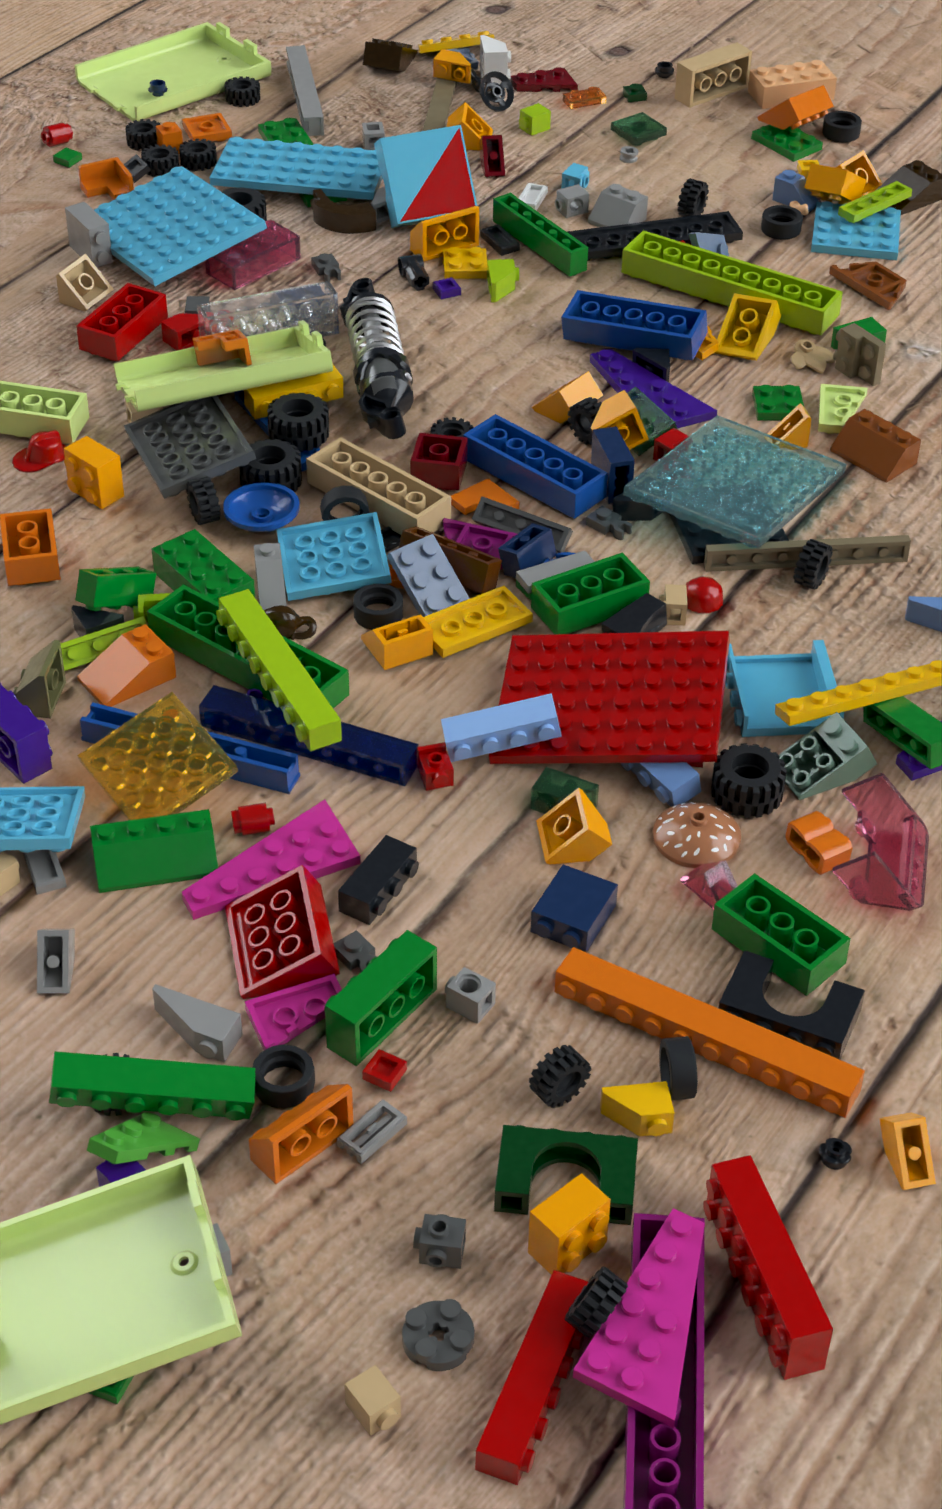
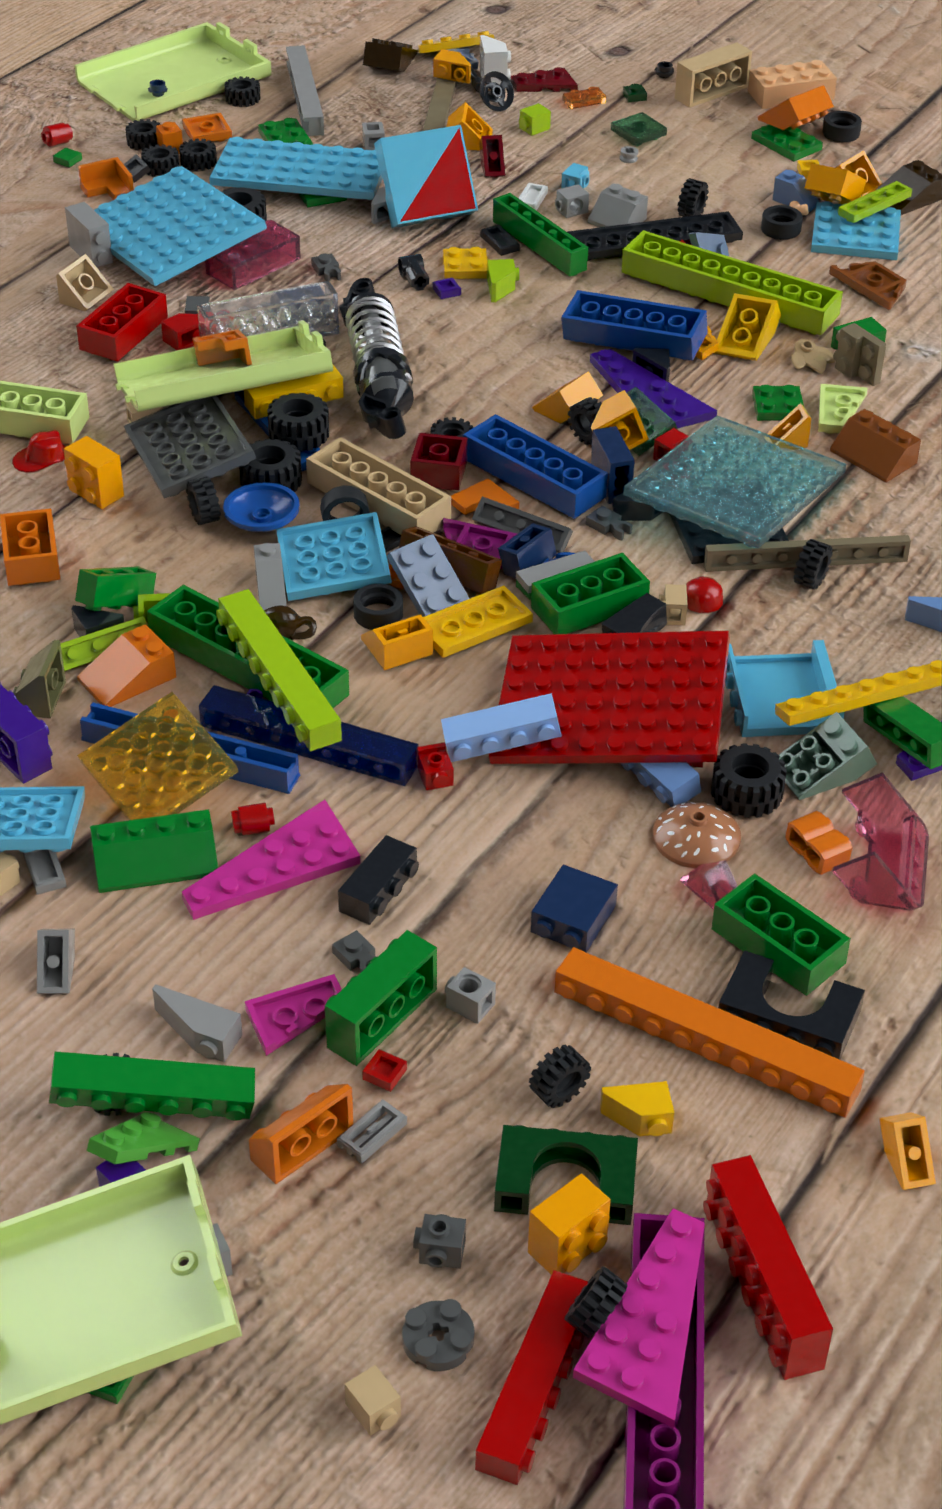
green brick [151,529,255,603] -> none
red slope [225,865,340,999] -> none
black tyre [252,1044,315,1109] -> none
dark brown arch [311,189,376,234] -> none
light orange slope [410,206,479,262] -> none
clear green slope [531,767,599,814] -> none
light orange slope [536,788,612,865] -> none
black tyre [659,1036,698,1100] -> none
black plate [819,1138,852,1170] -> none

